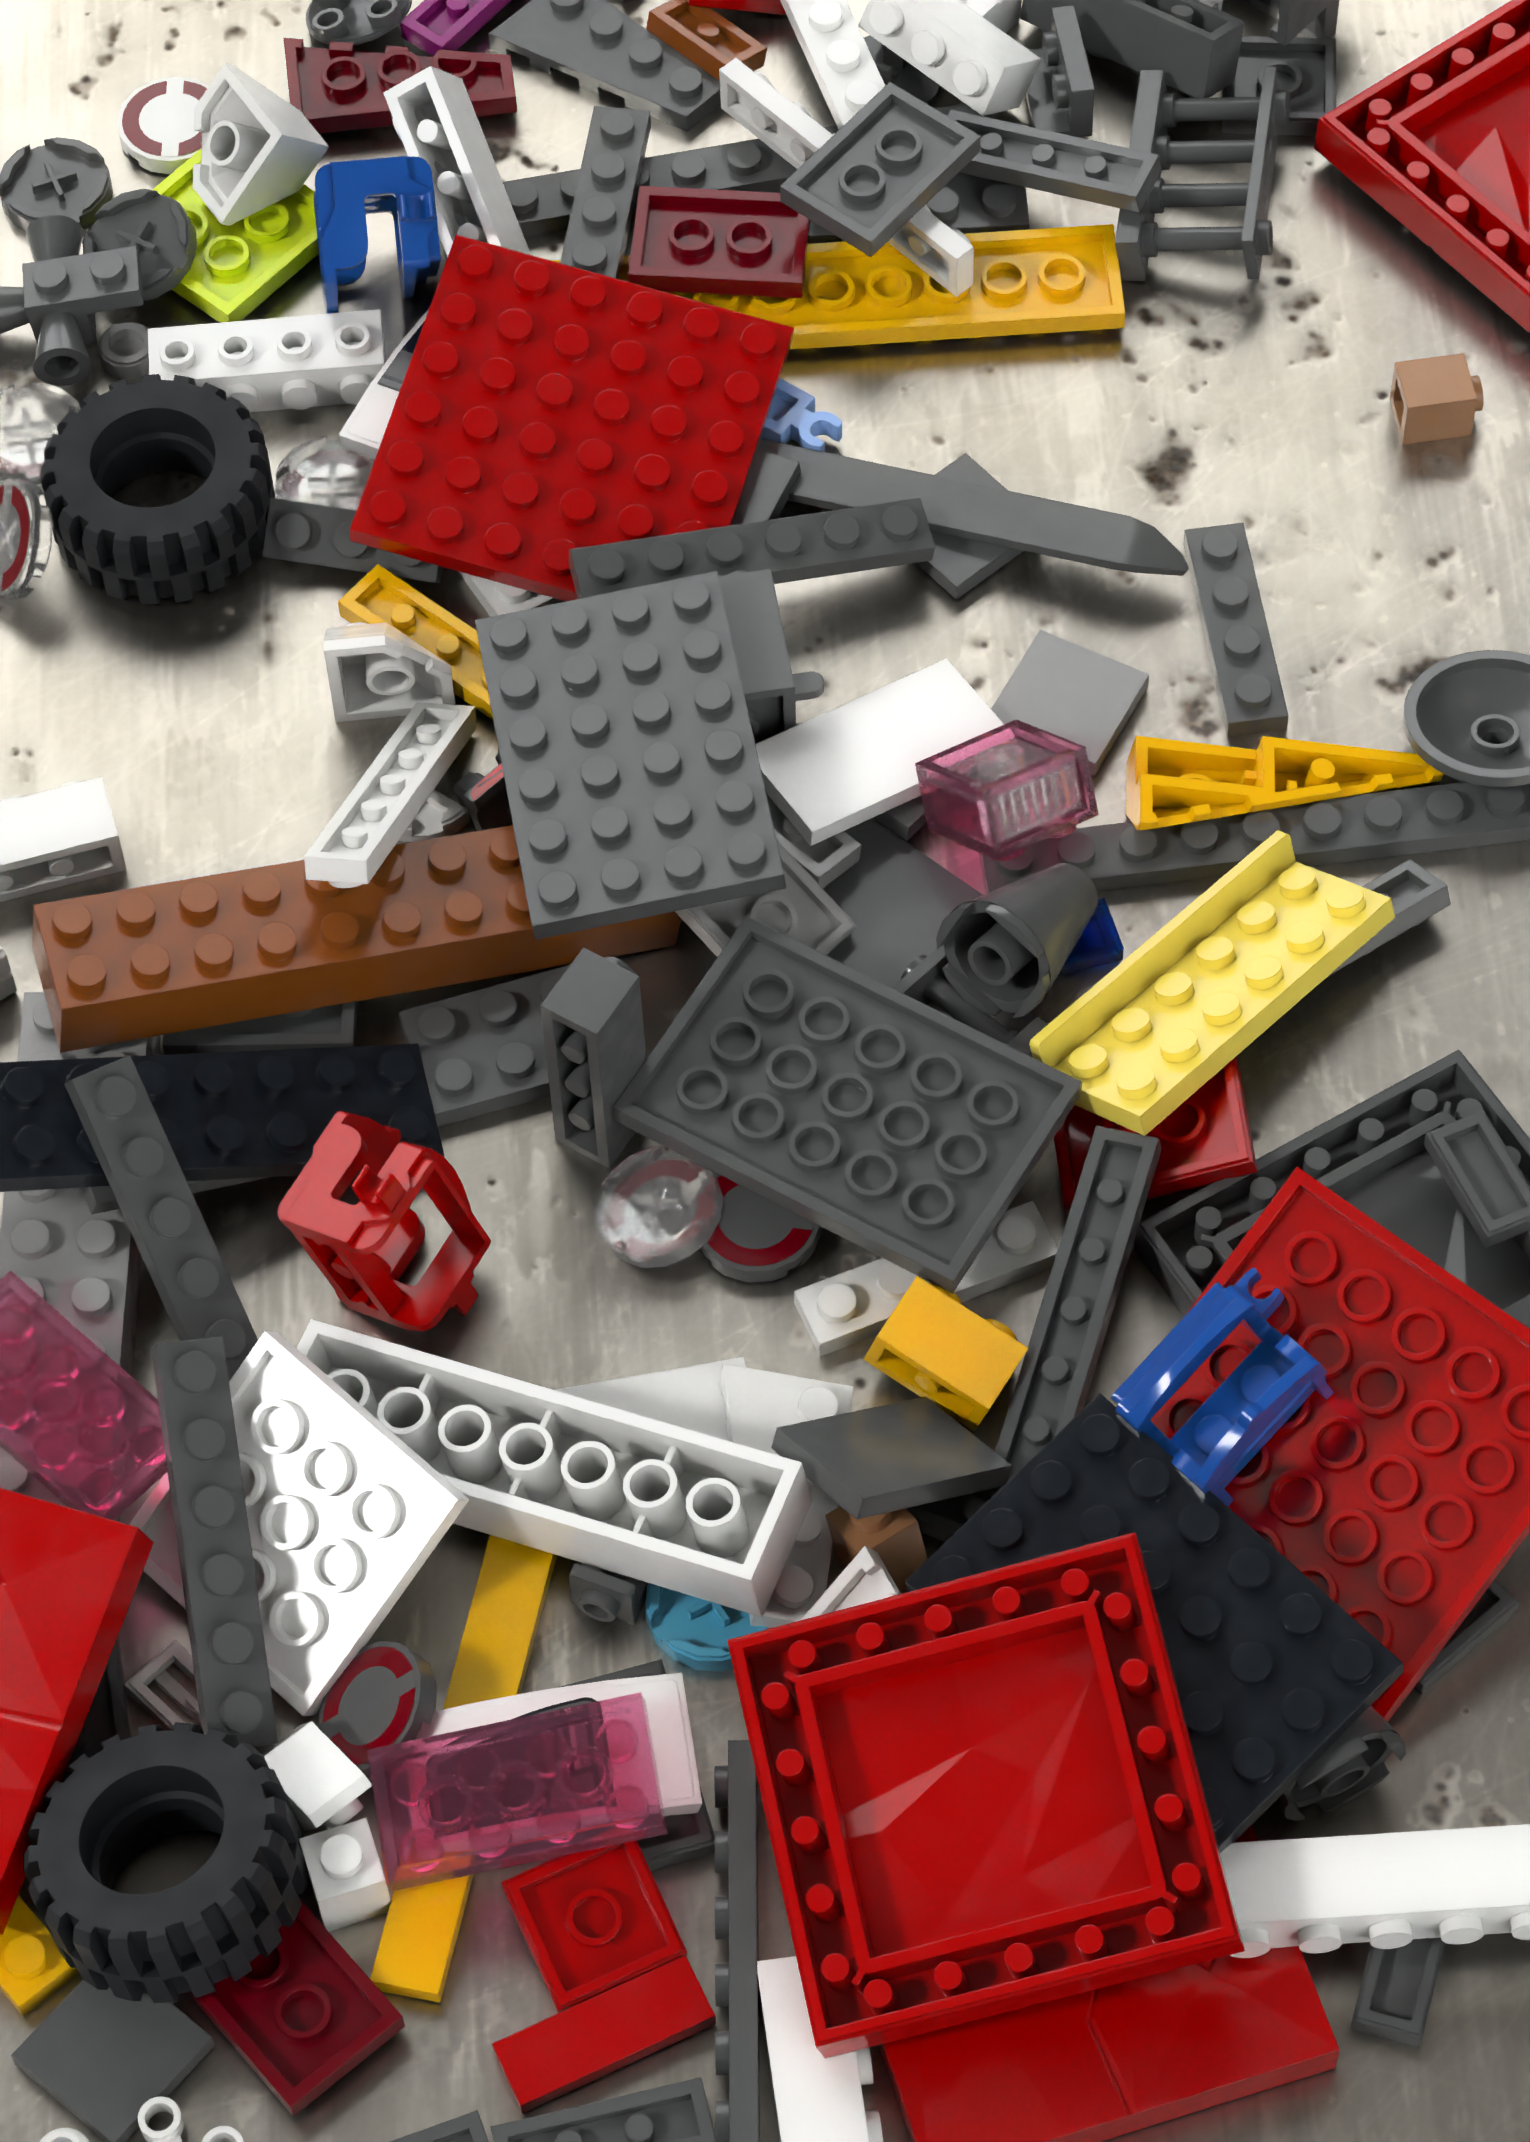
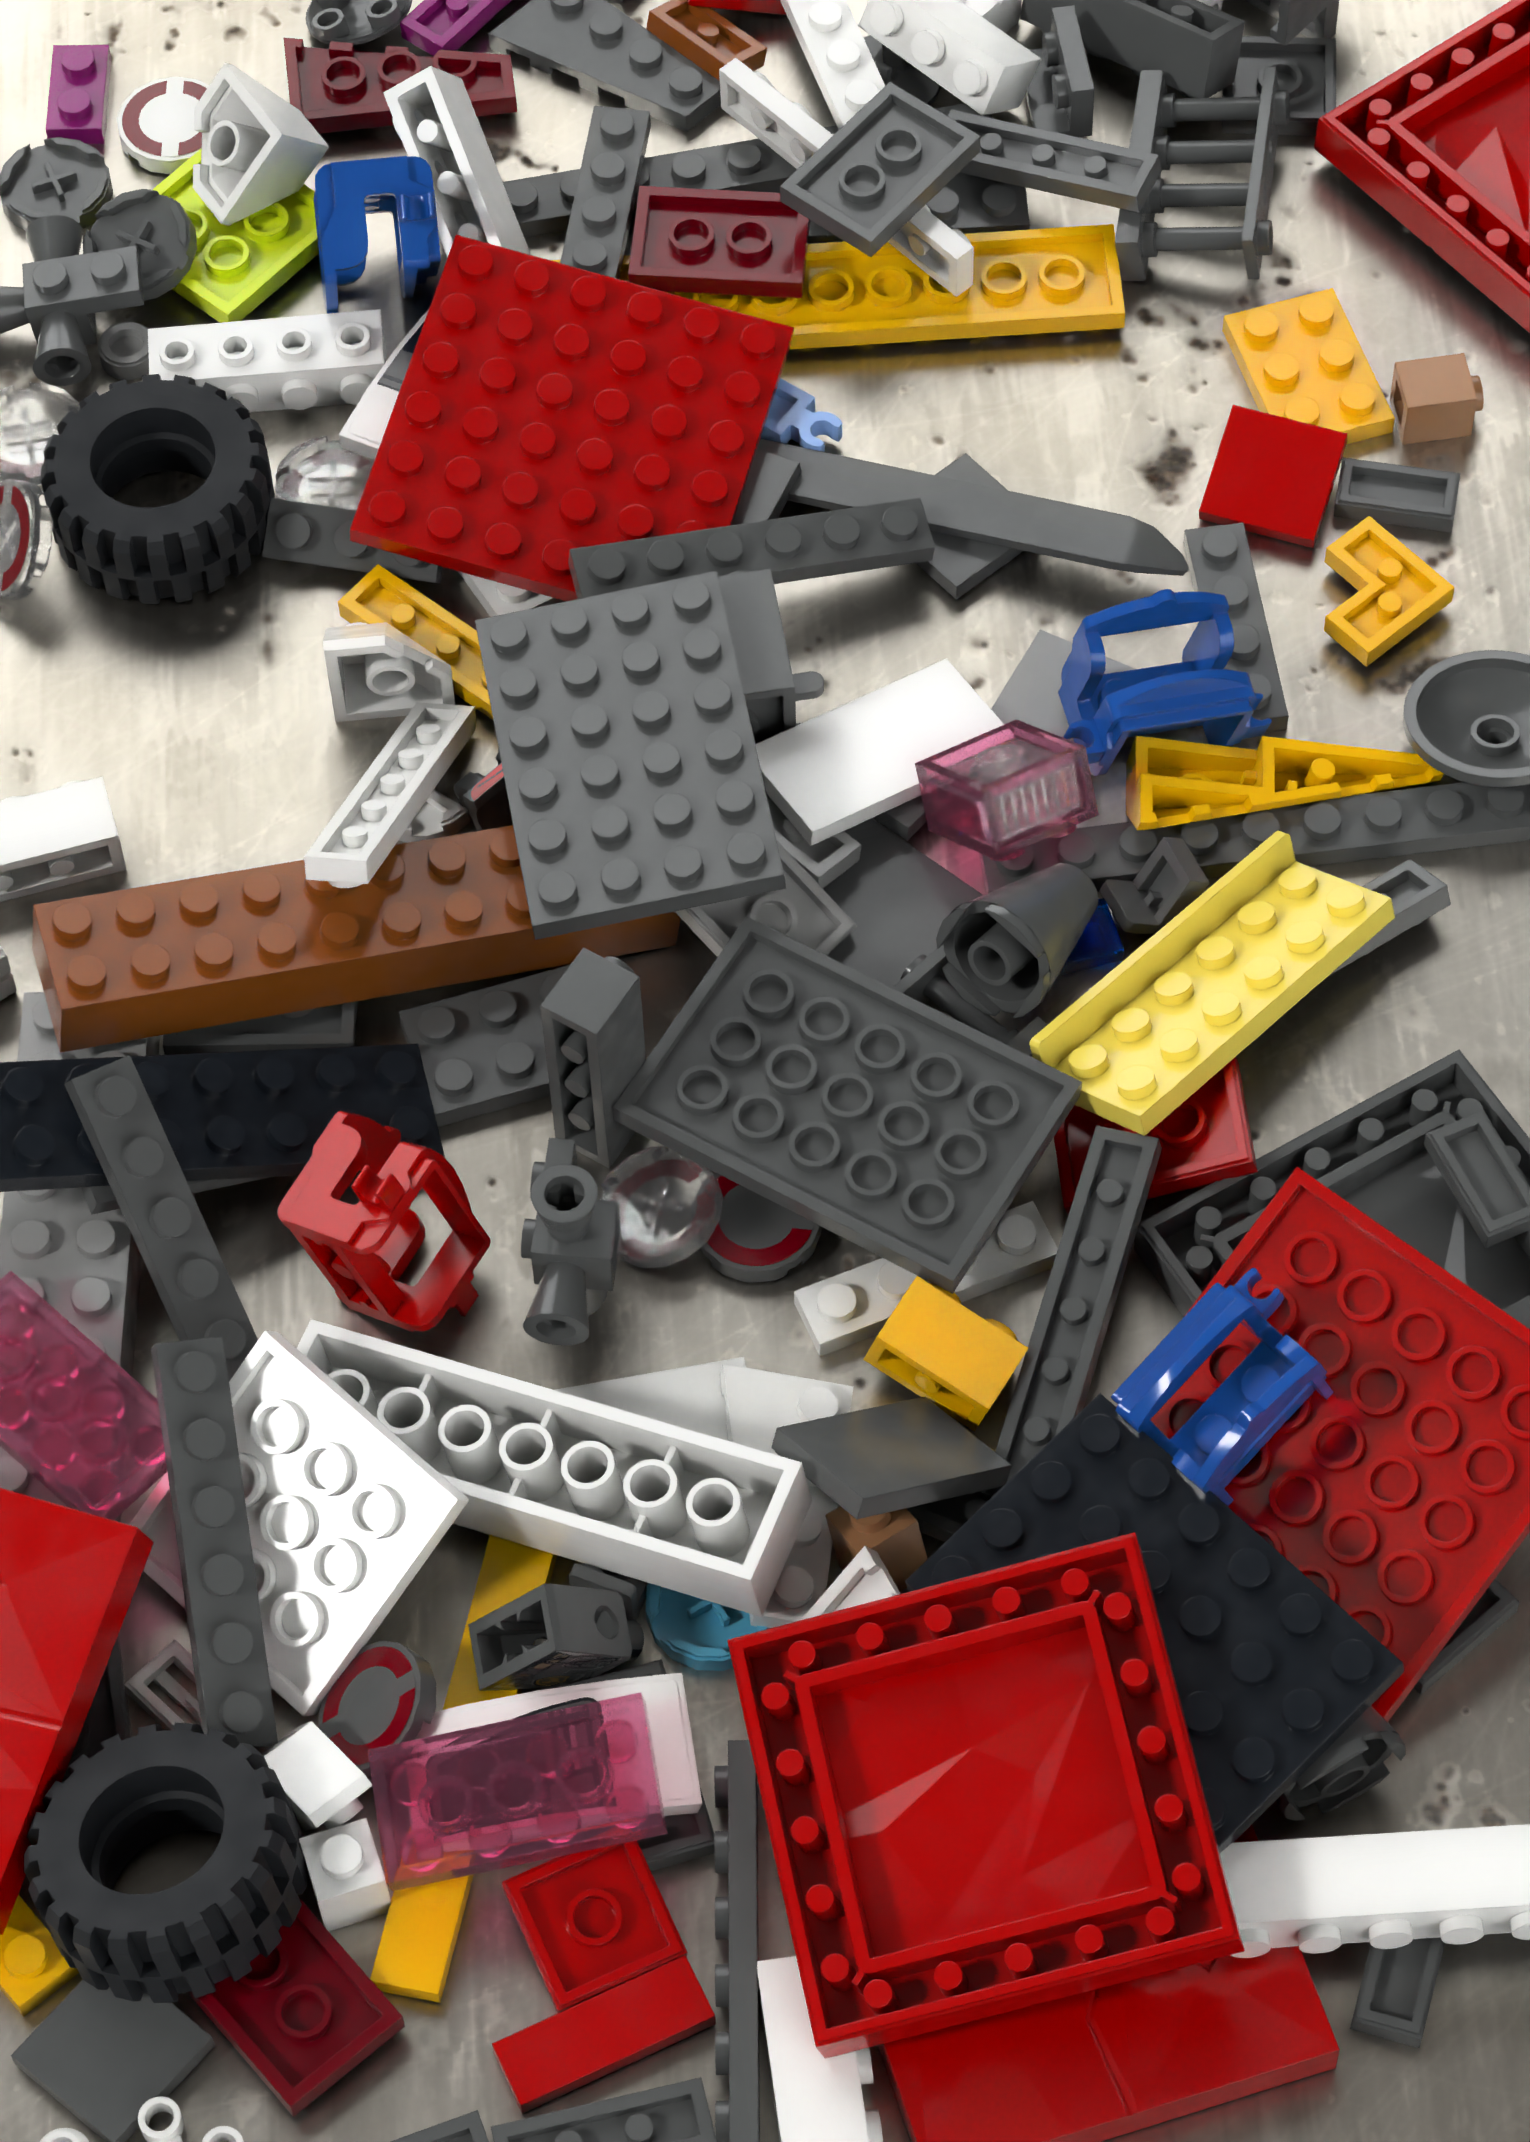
none -> magenta plate [45,44,112,144]
none -> dark grey torso [468,1584,644,1691]
none -> dark grey brick [521,1138,622,1346]
none -> blue animal [1058,589,1272,776]
none -> dark grey bracket [1100,837,1210,934]
none -> red tile [1199,405,1347,548]
none -> yellow plate [1222,288,1395,445]
none -> yellow plate [1324,516,1454,667]
none -> dark grey tile [1333,457,1461,533]

